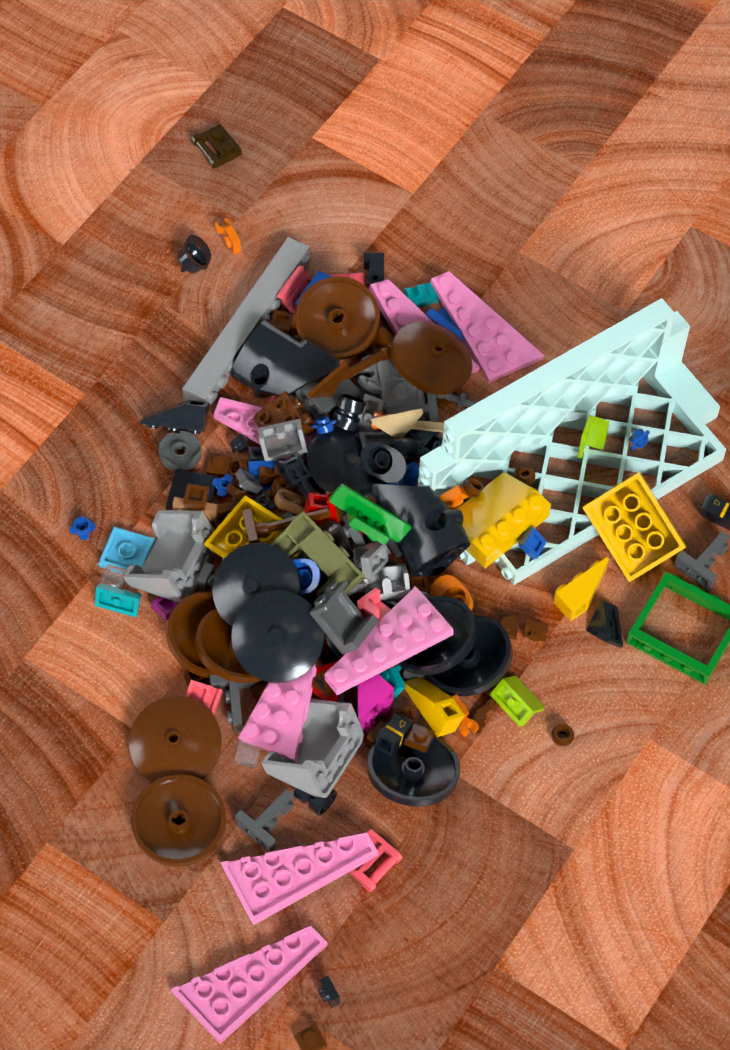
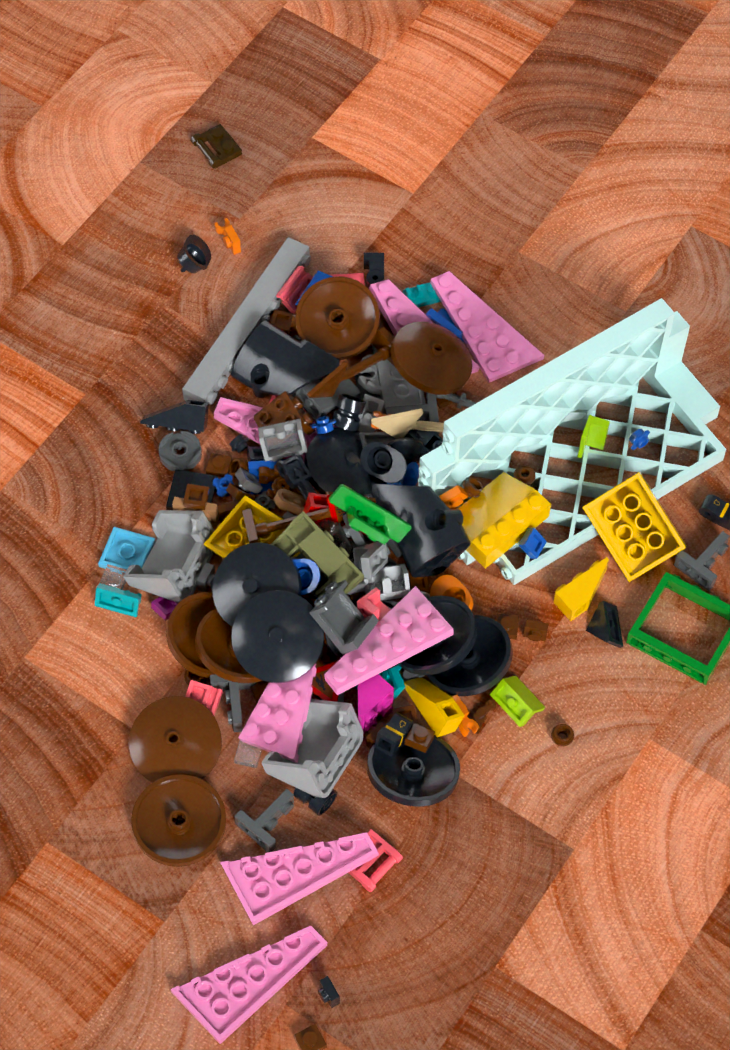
blue plate [69,516,96,540] -> none

